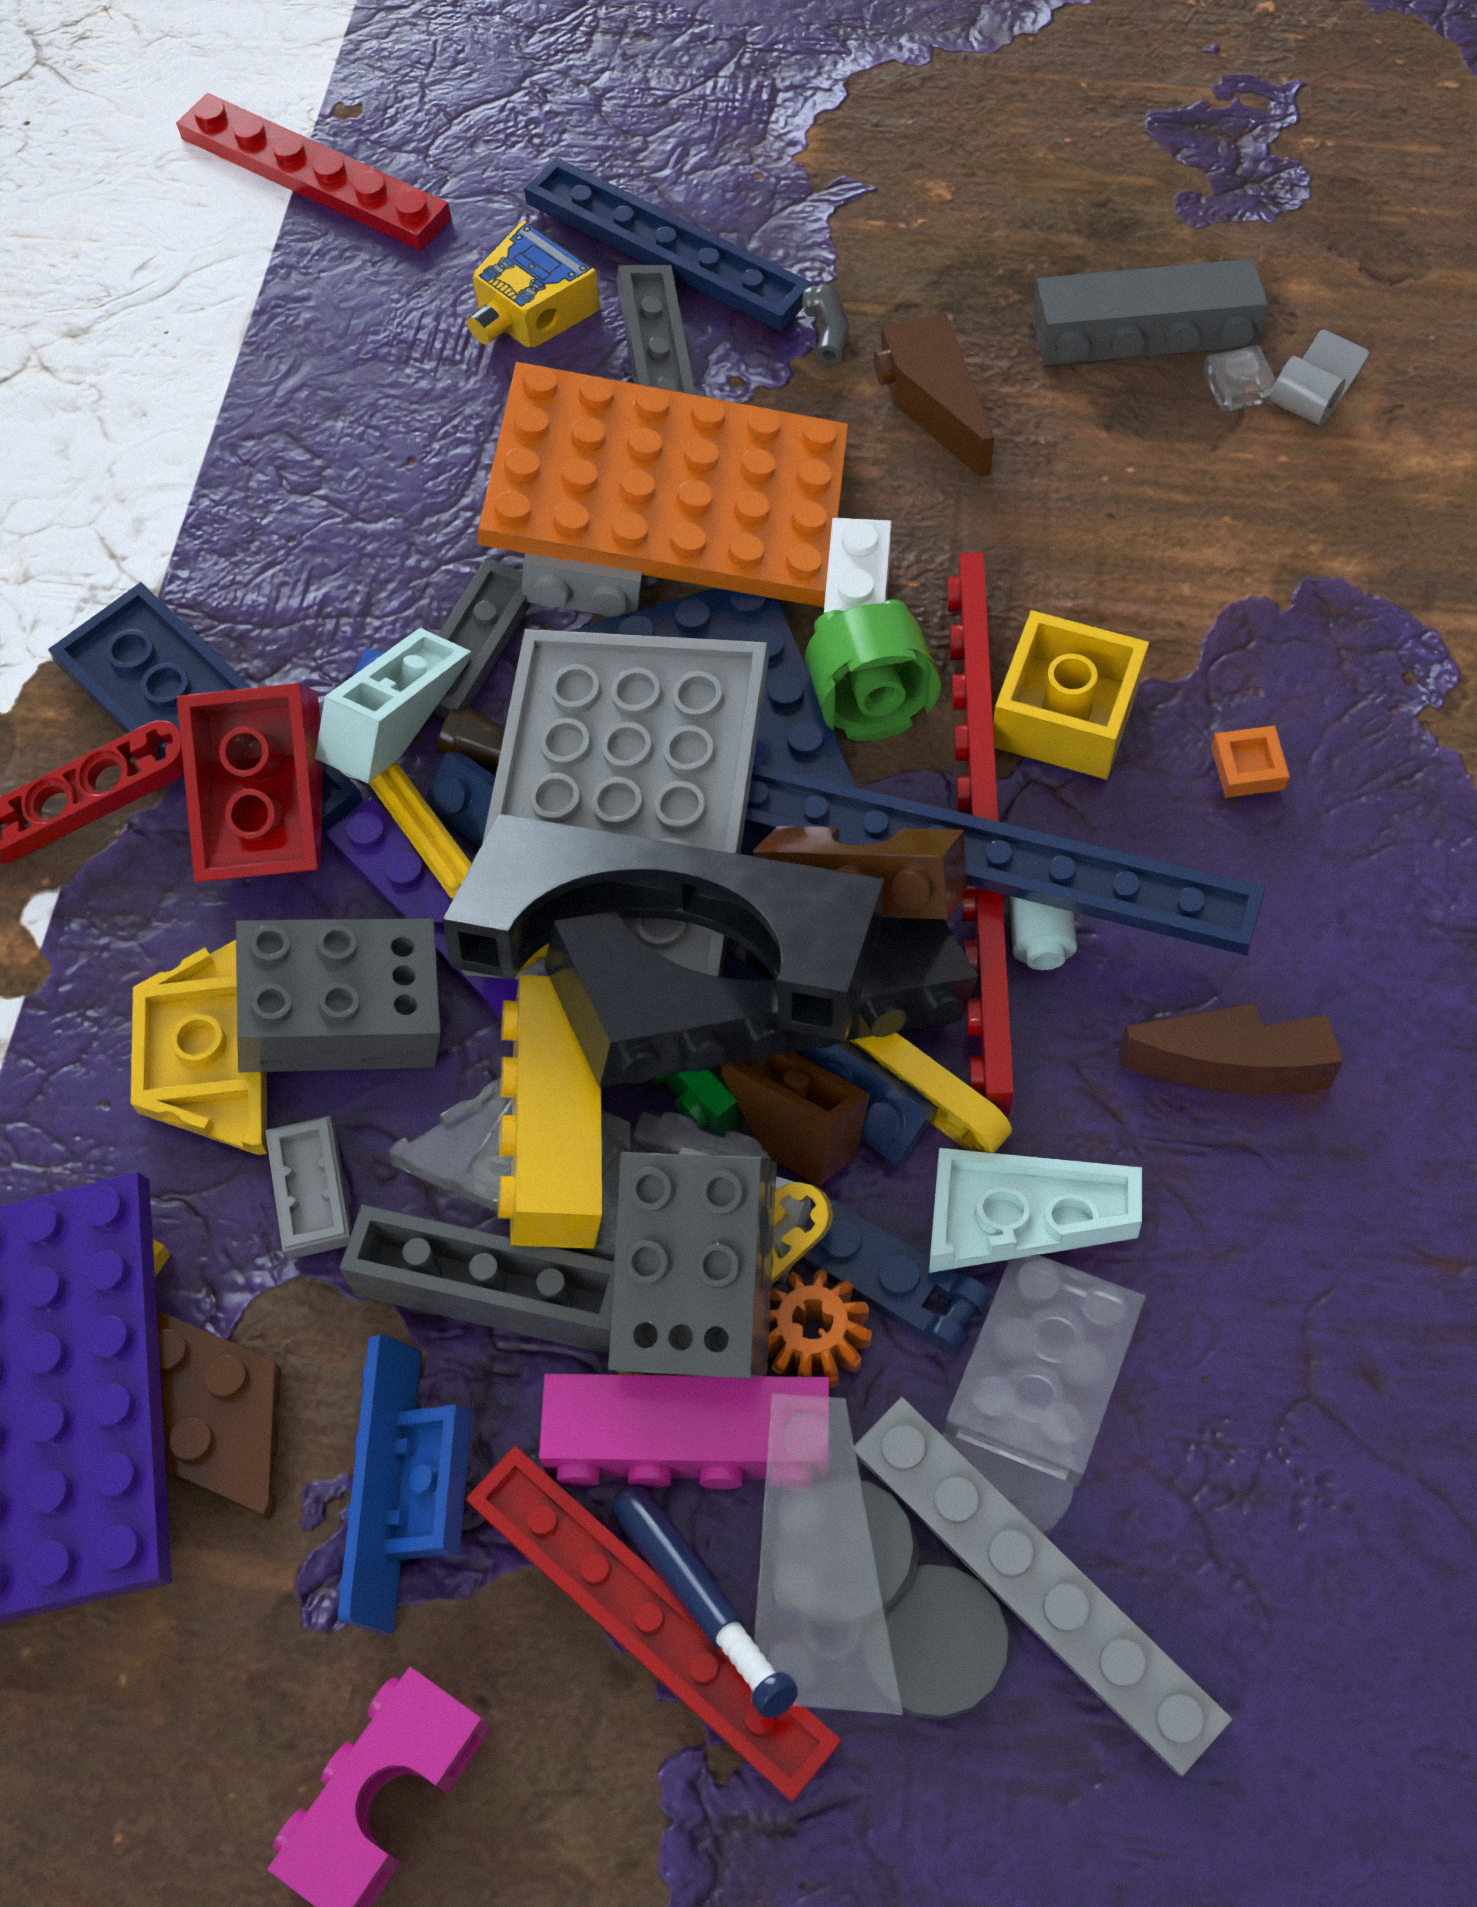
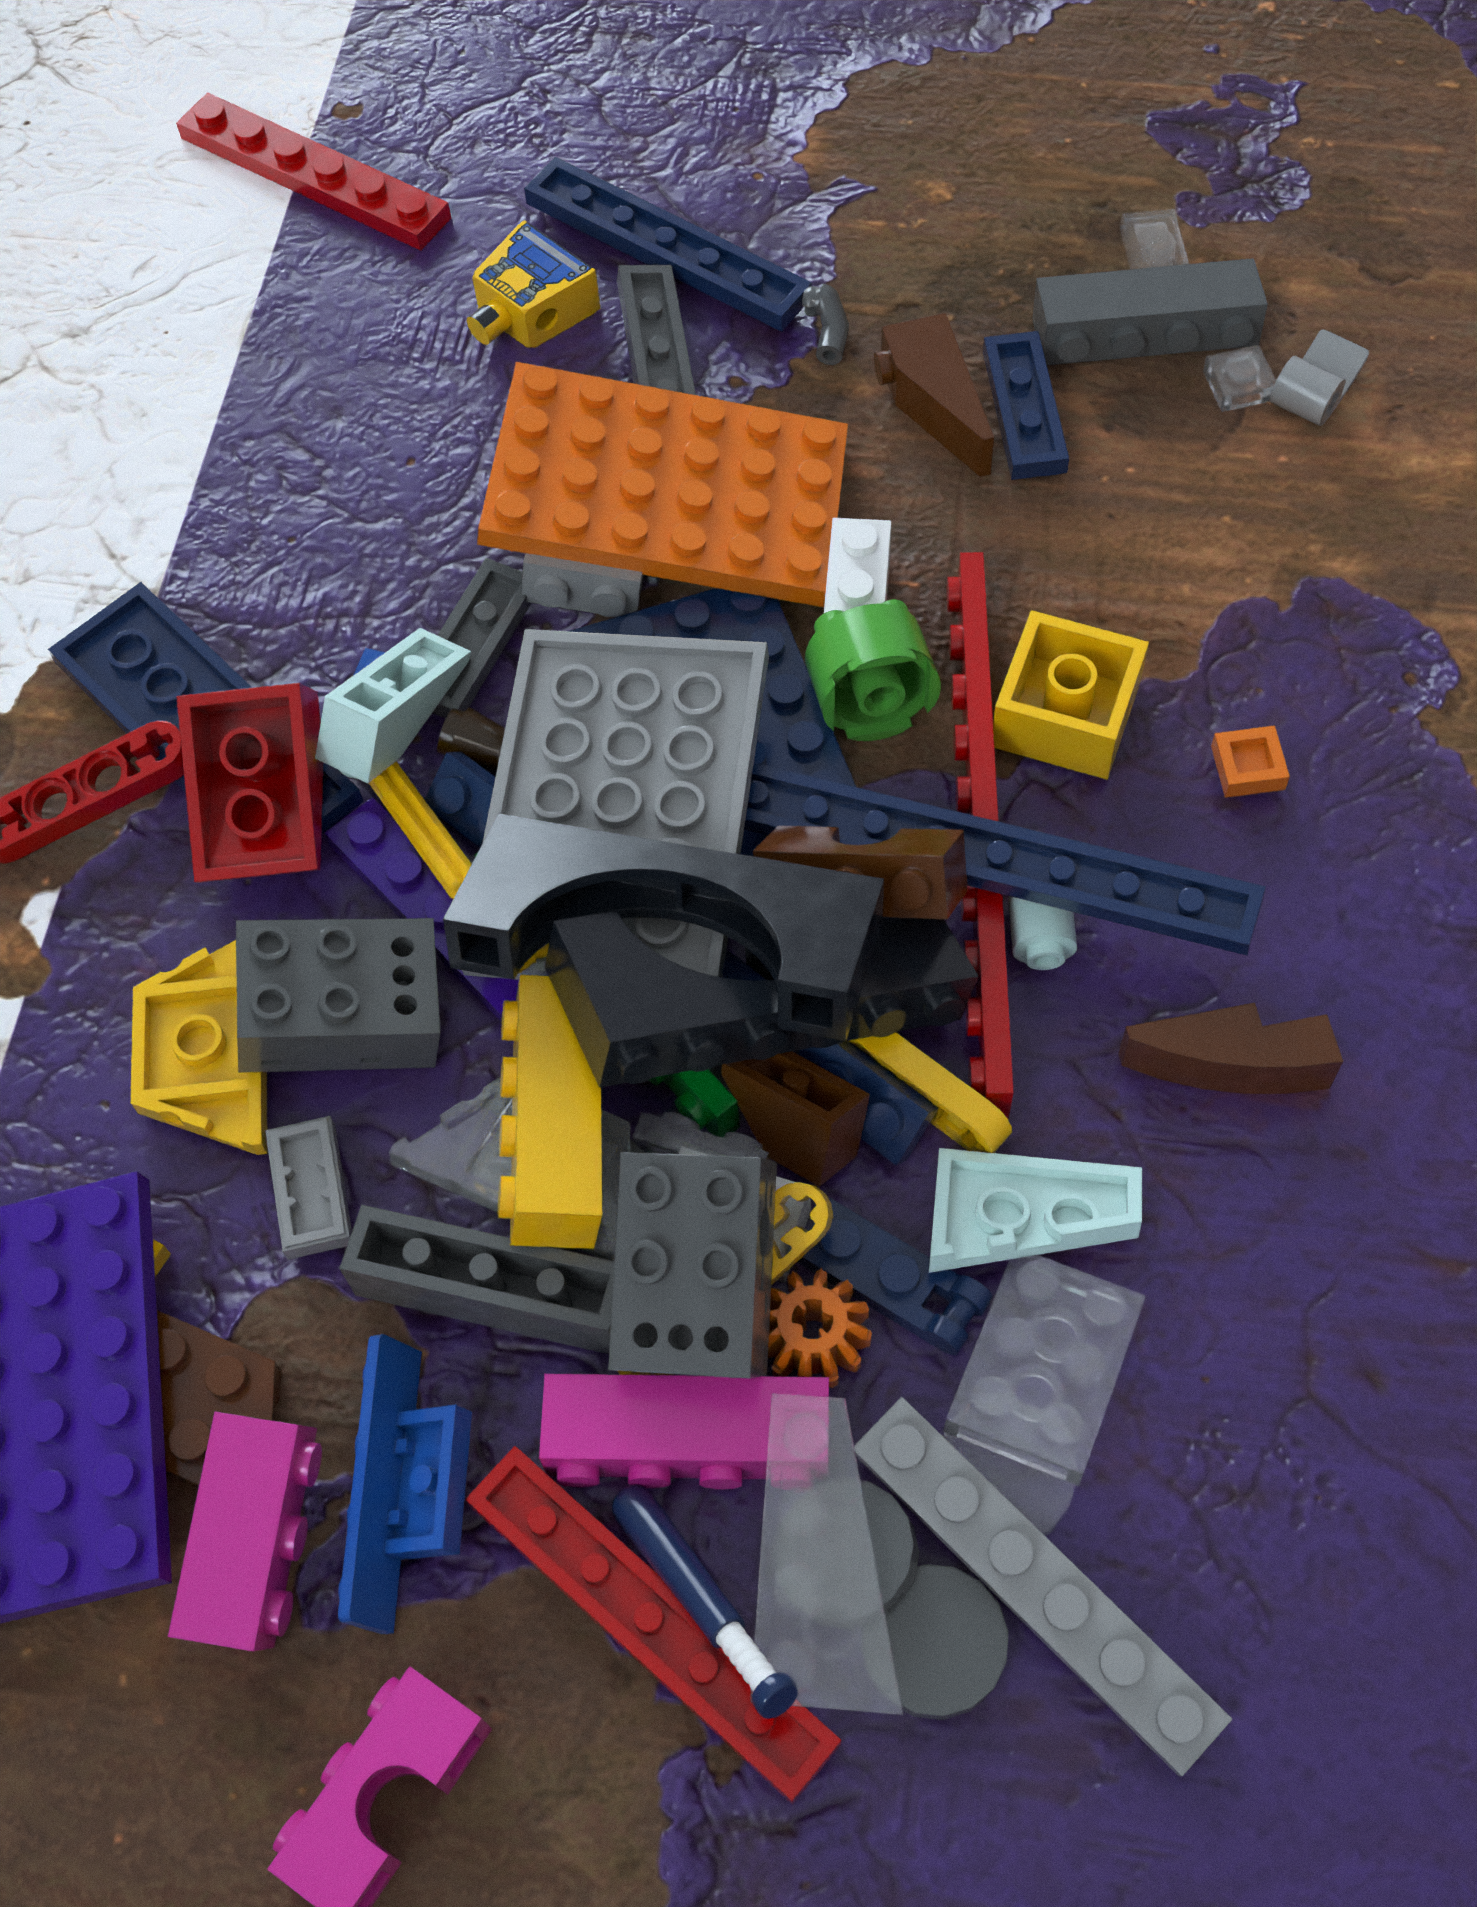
none -> dark pink brick [168,1412,322,1652]
none -> dark blue plate [983,331,1069,480]
none -> clear plate [1120,209,1189,269]

